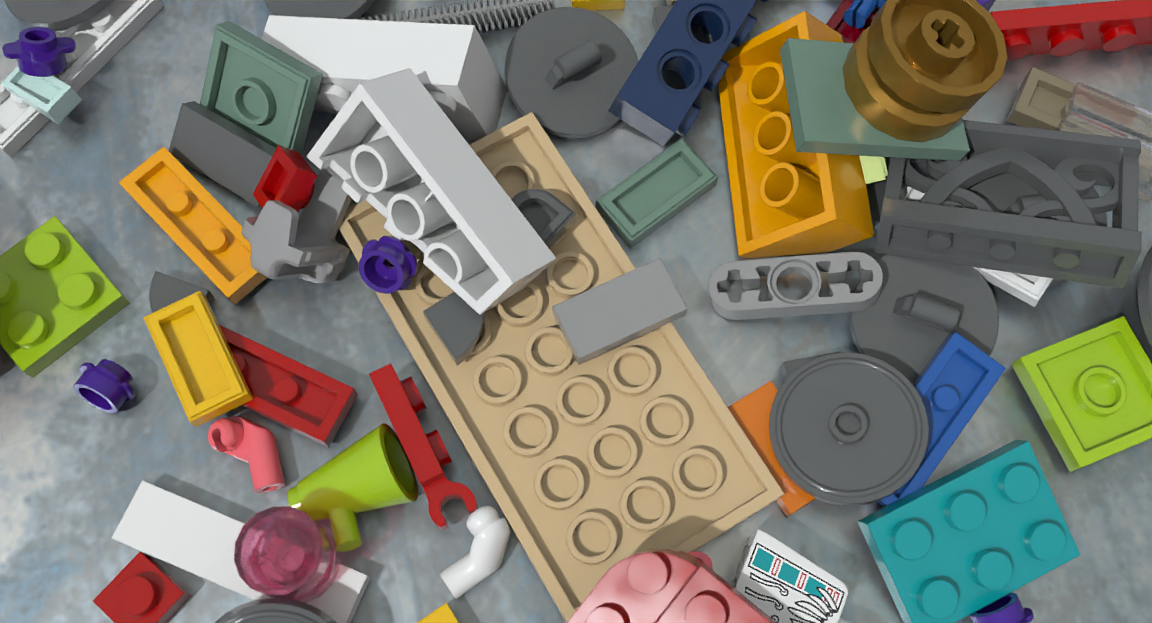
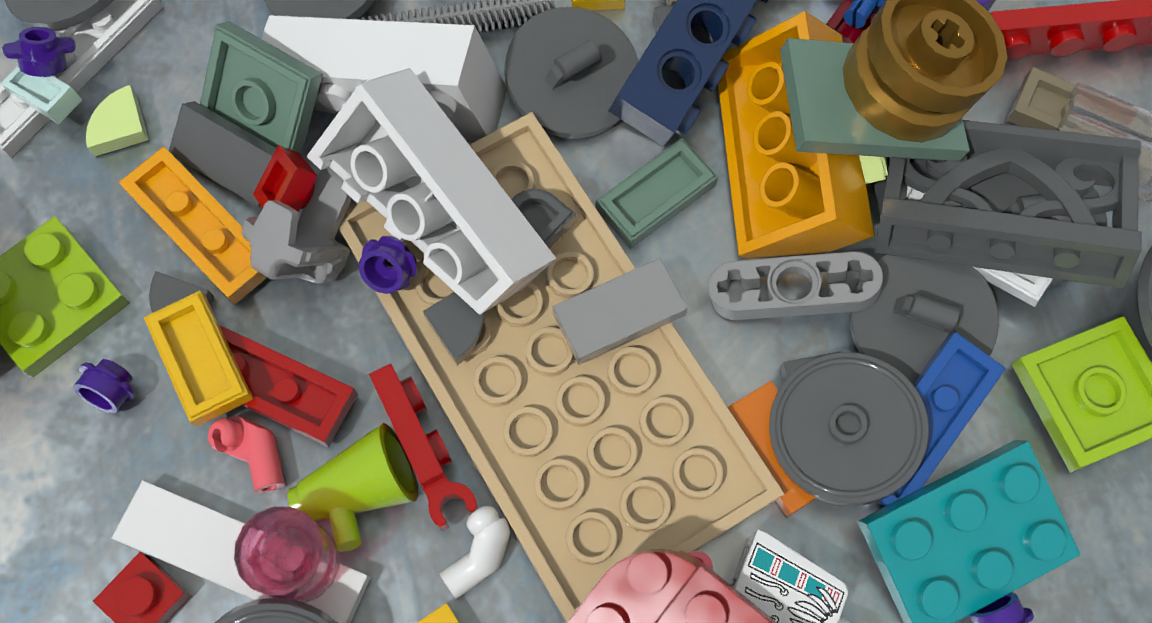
none -> yellowish green tile [86,85,149,157]

